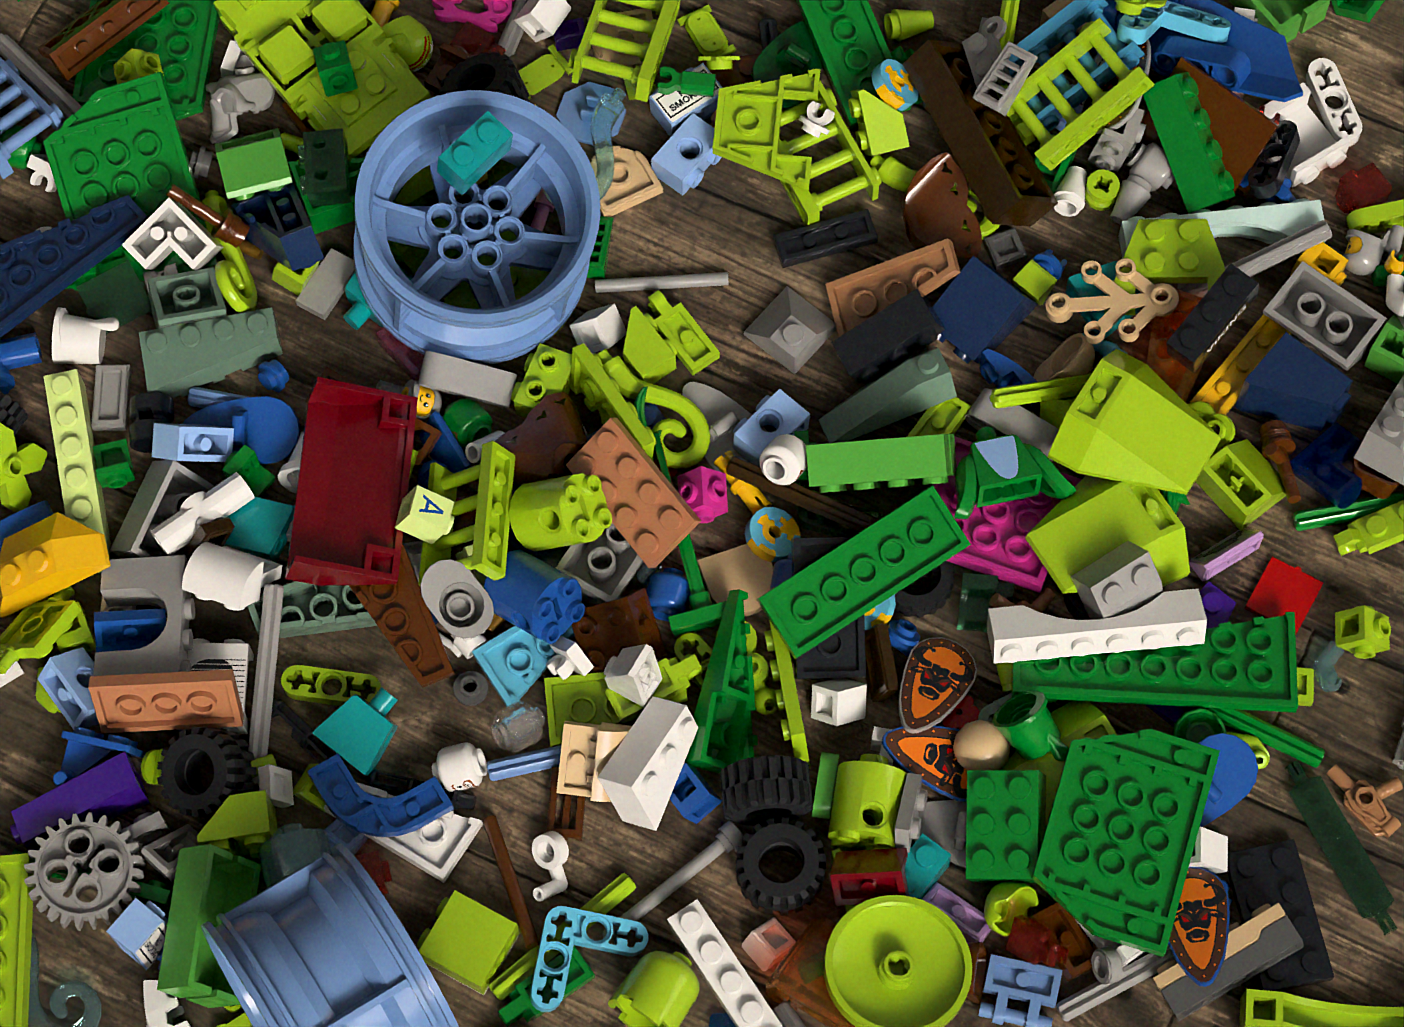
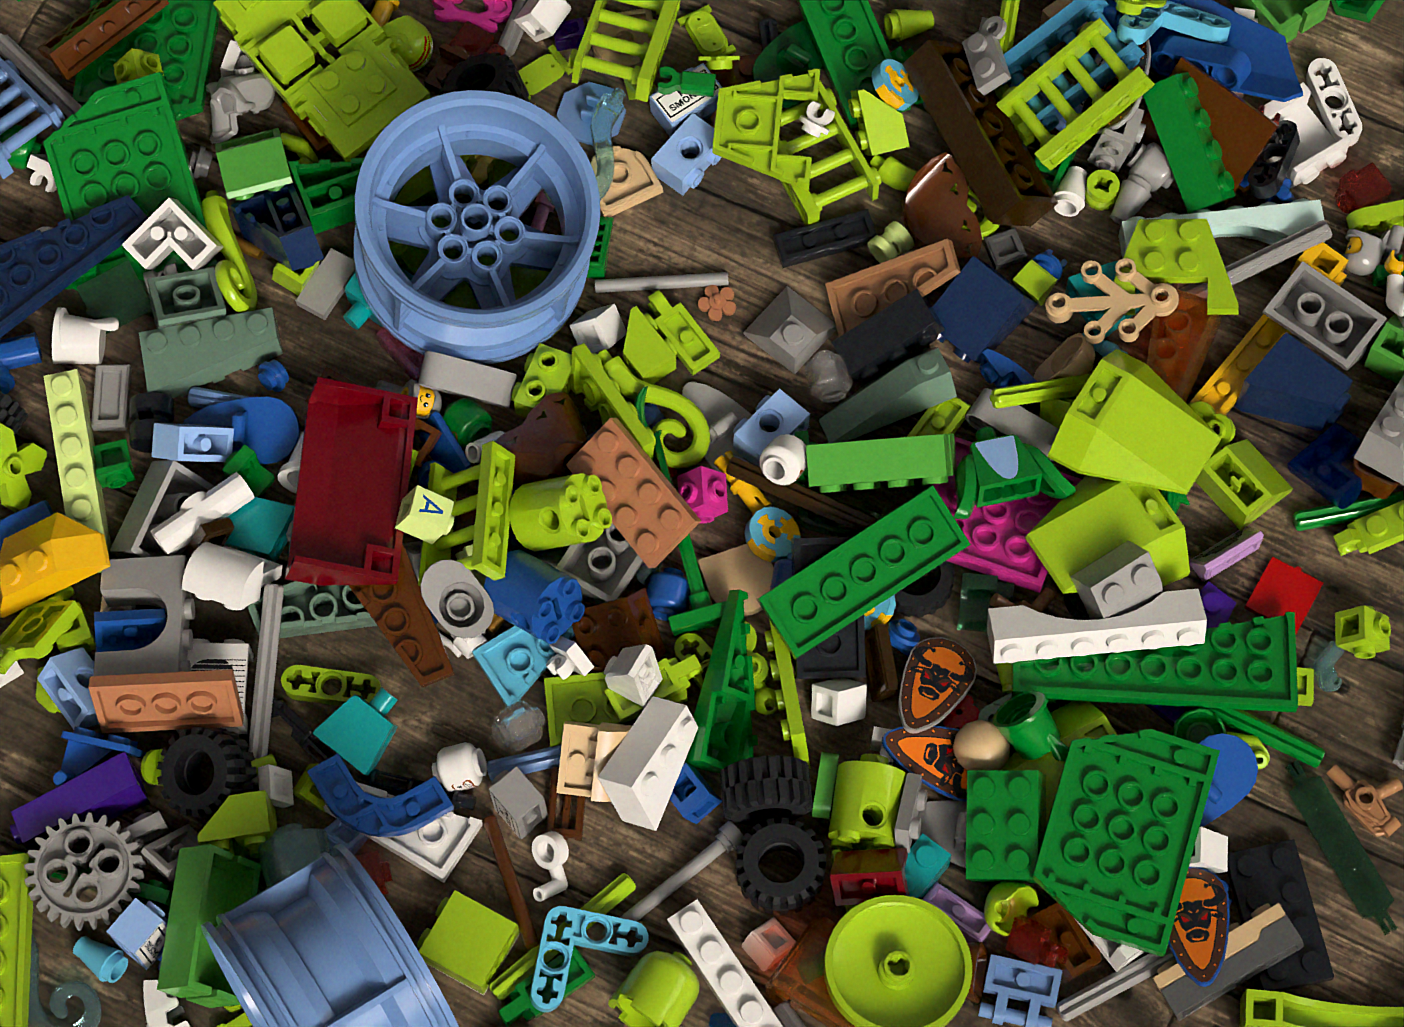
reddish brown piece [166,184,250,248] -> none
clear green brick [298,128,352,207] -> none
green bracket [313,40,358,97] -> none
teal brick [437,111,513,195] -> none
dark grey plate [453,671,488,706] -> none
light grey slope [972,41,1038,116] -> none
light grey tile [1091,946,1123,985] -> none
black brick [1166,263,1259,373] -> none
reddish brown piece [1259,420,1301,504] -> none
none -> medium azure cone [73,936,128,983]
none -> light grey brick [489,766,548,840]
none -> nougat plant [698,285,736,321]
none -> clear head [805,350,852,403]
none -> yellowish green wheel [868,221,915,263]

